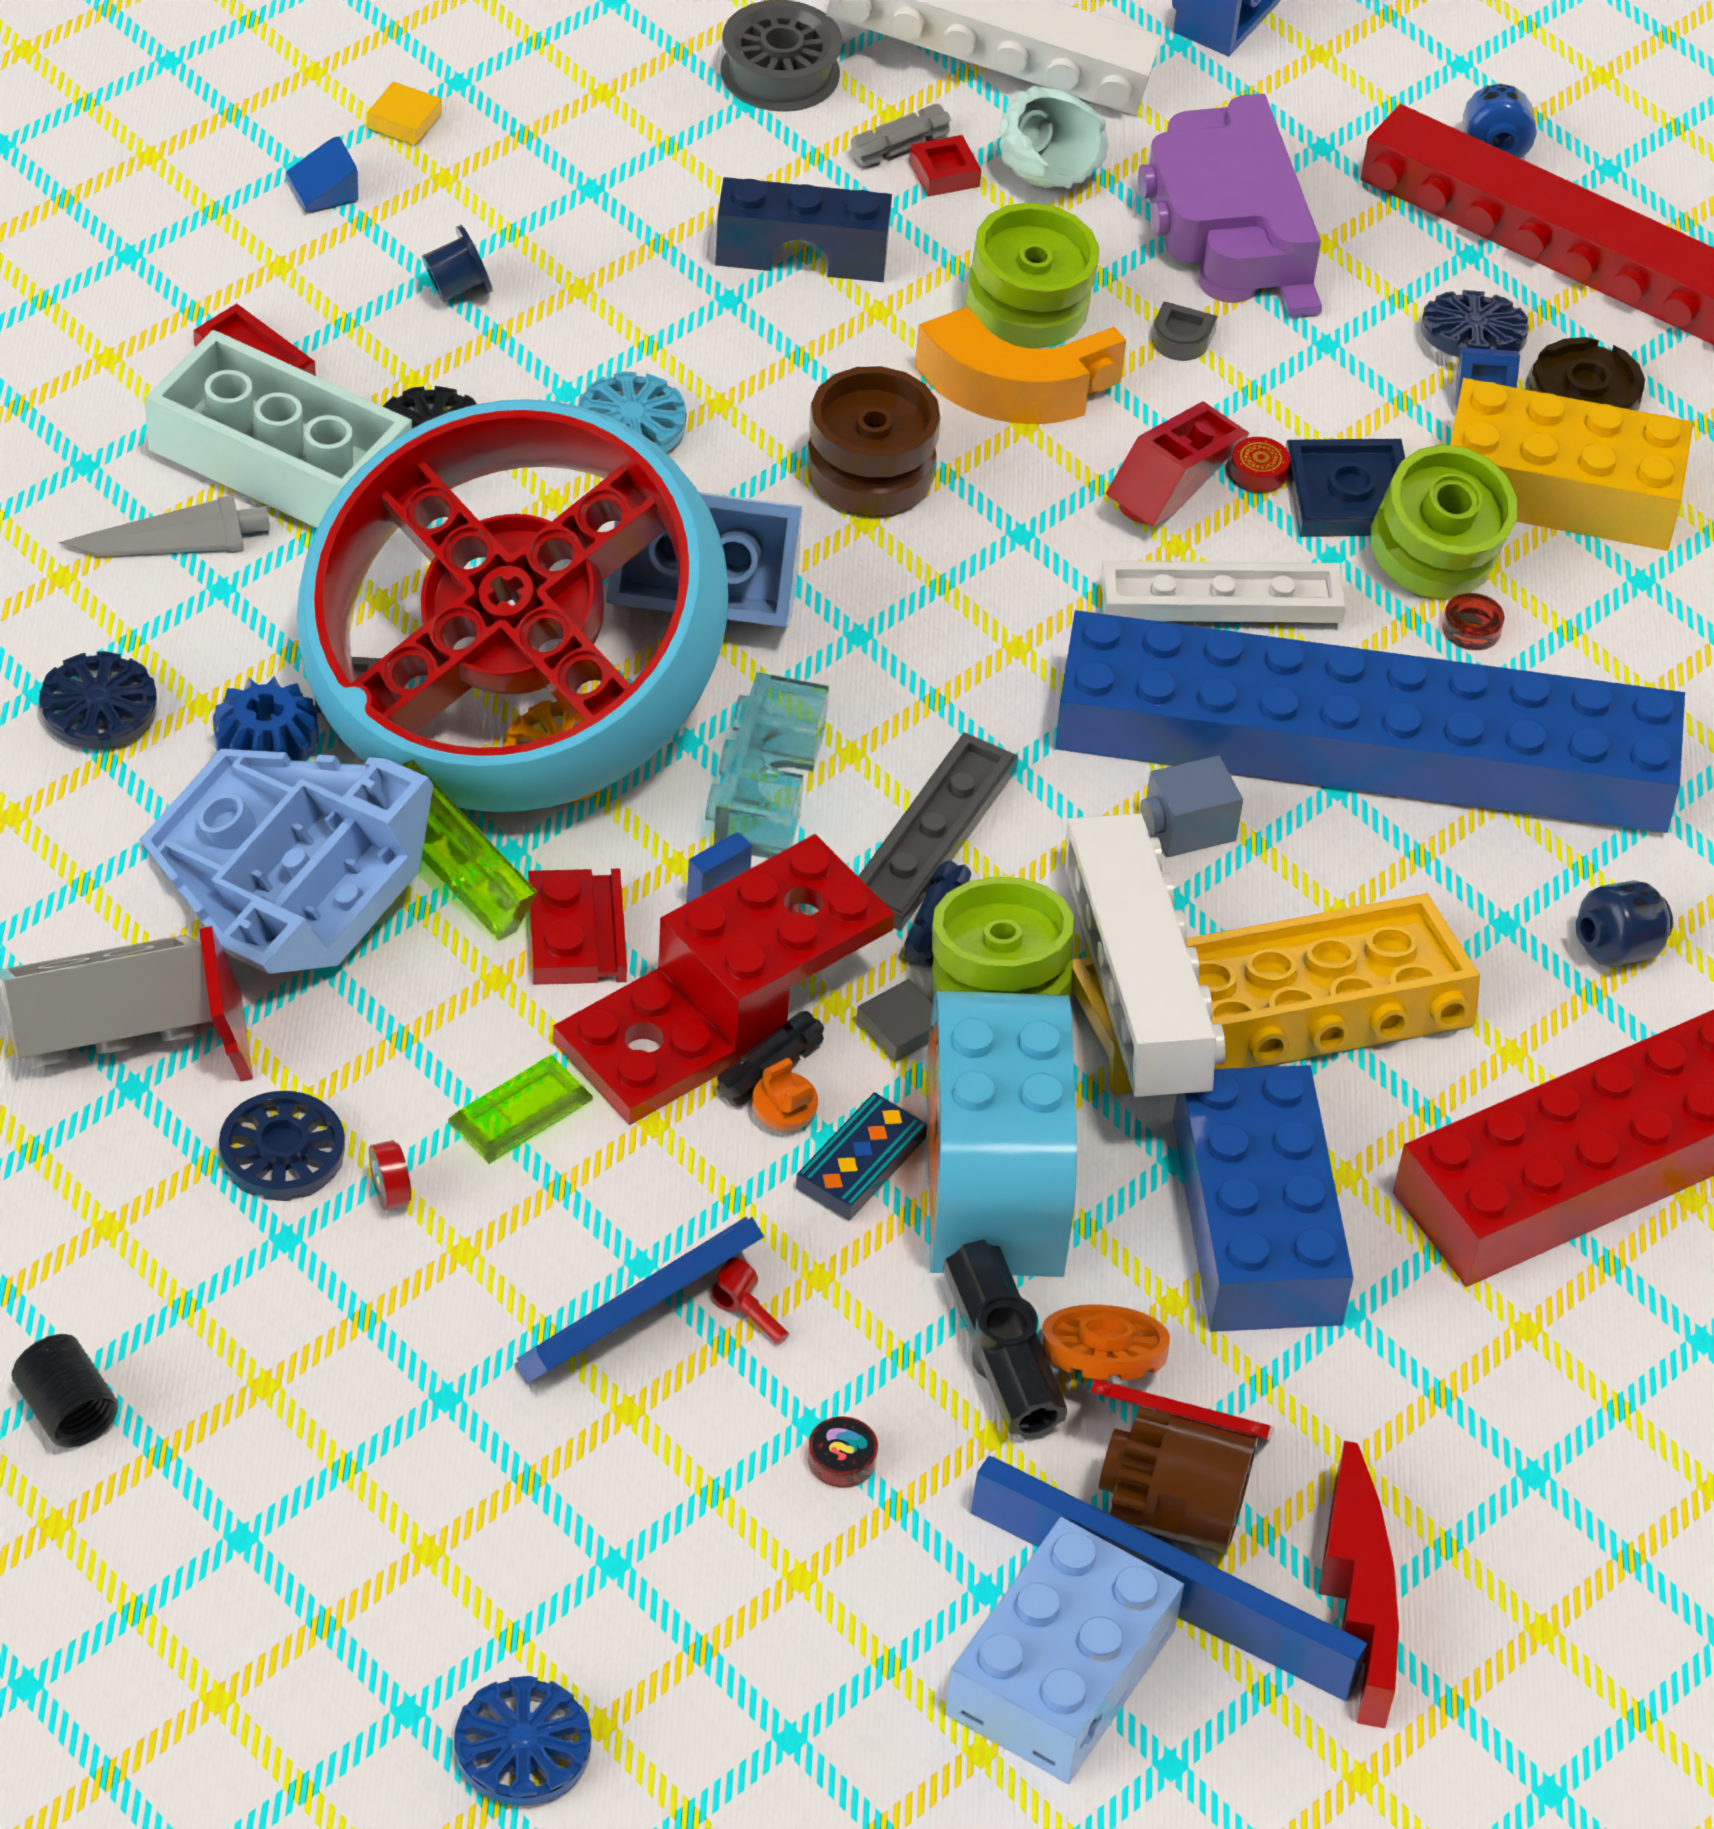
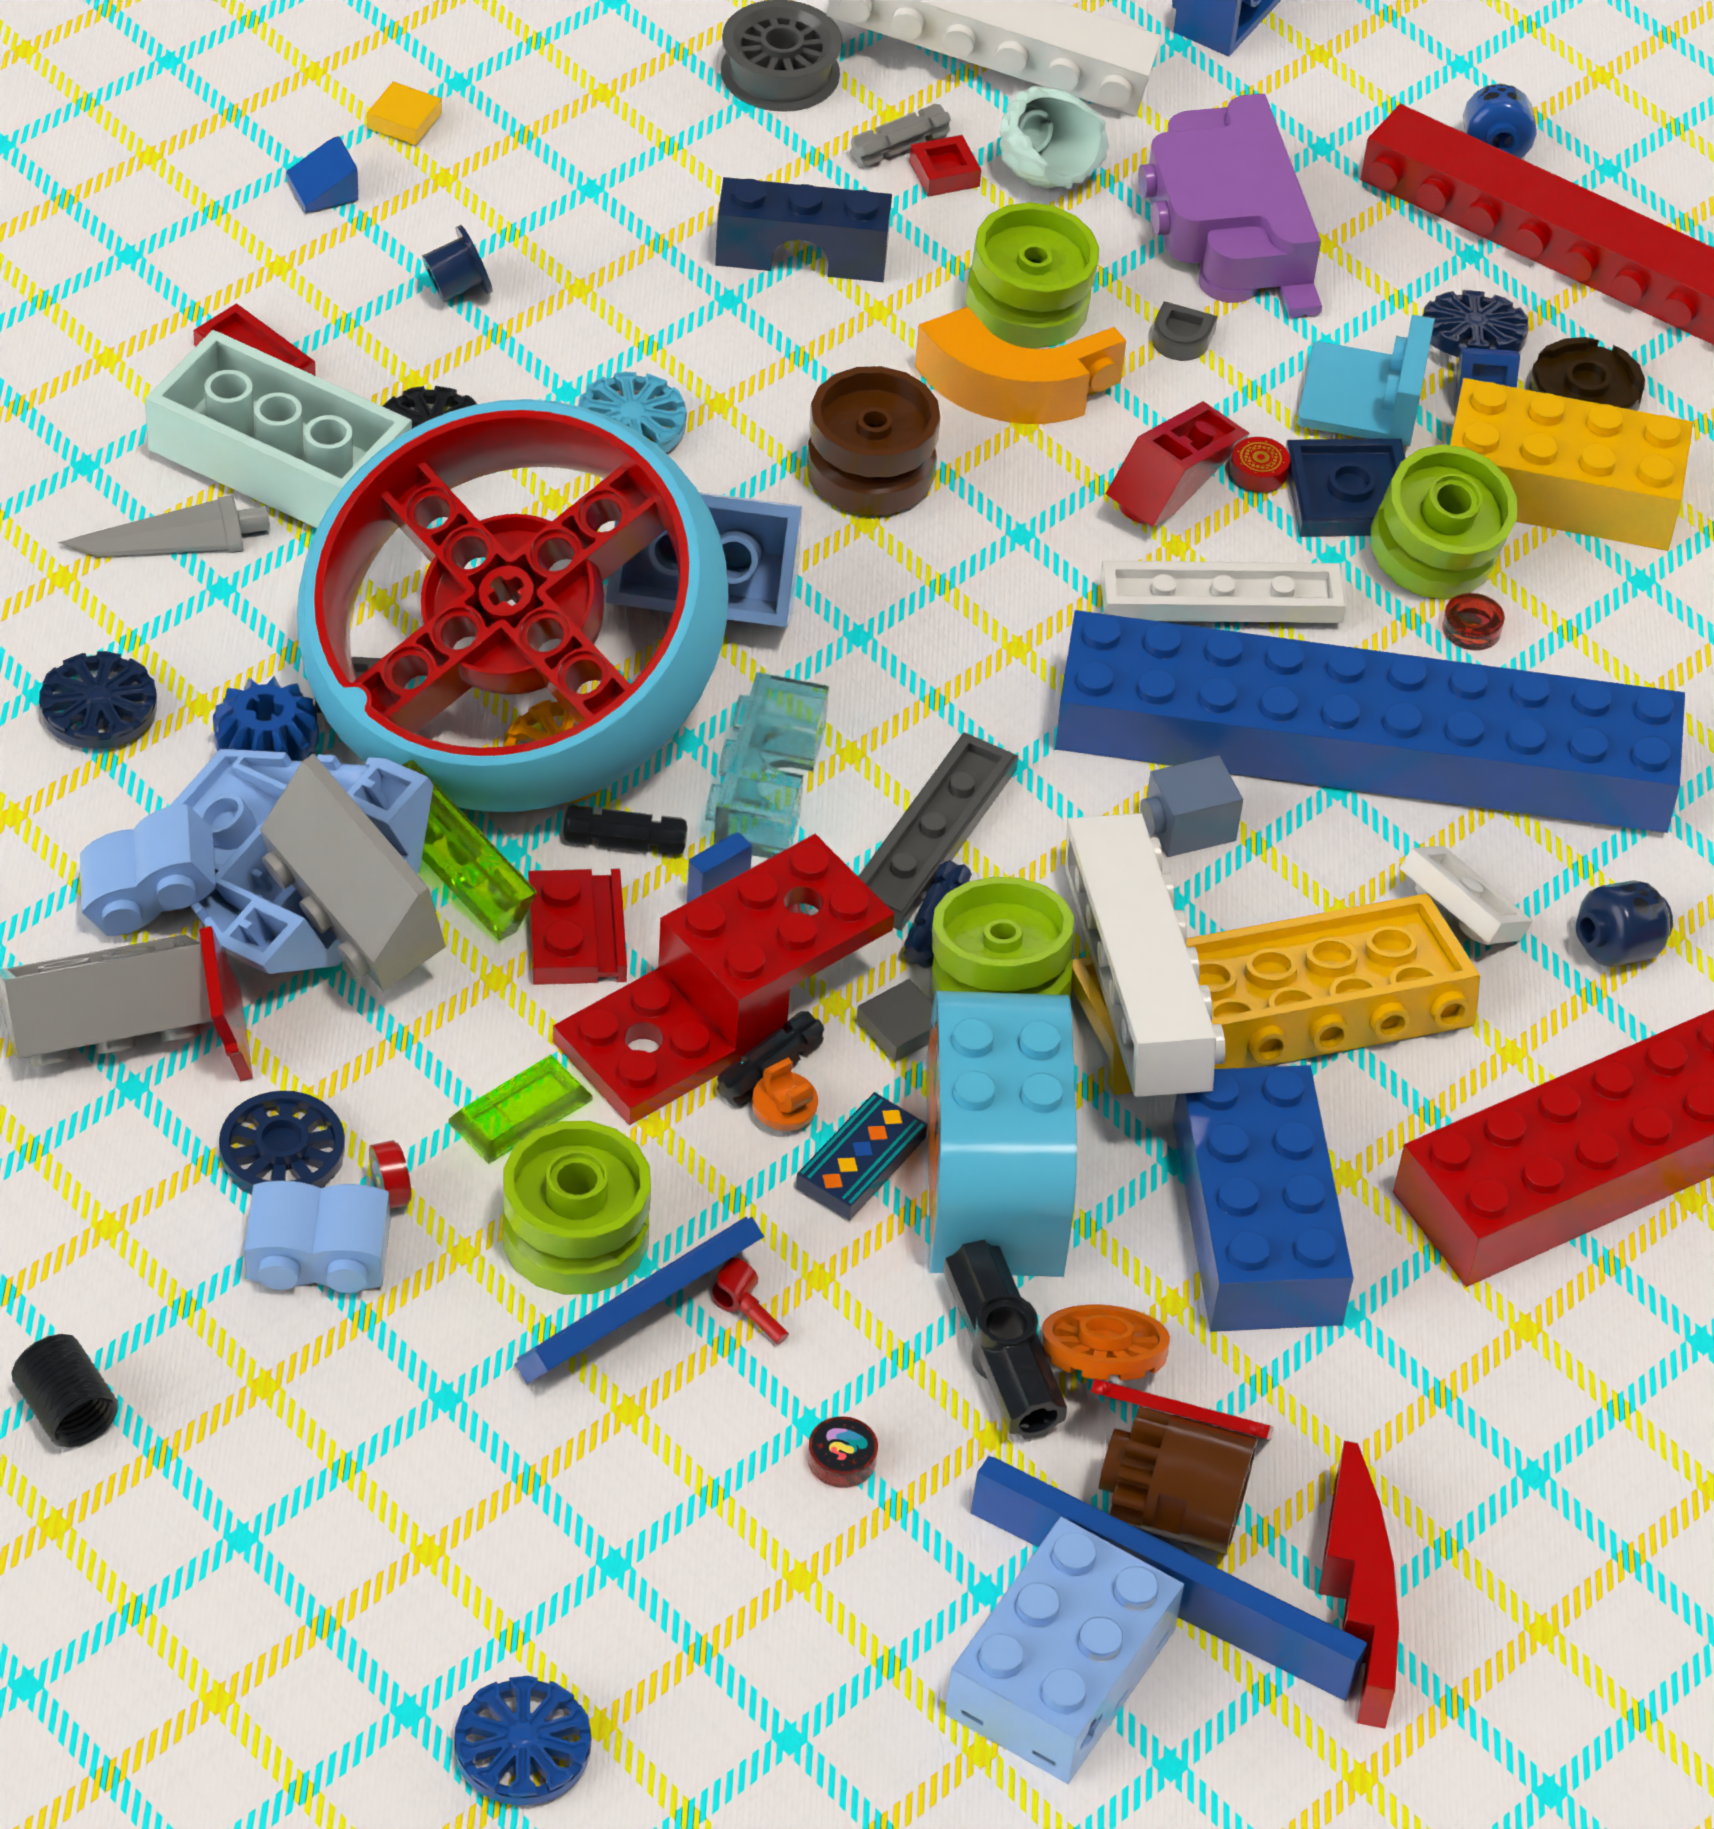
none -> light blue brick [80,804,216,936]
none -> light blue brick [244,1181,391,1293]
none -> light grey slope [260,754,446,992]
none -> lime wheel [503,1121,651,1295]
none -> black axle [563,805,688,855]
none -> medium azure bracket [1297,315,1435,446]
none -> white plate [1399,846,1533,945]

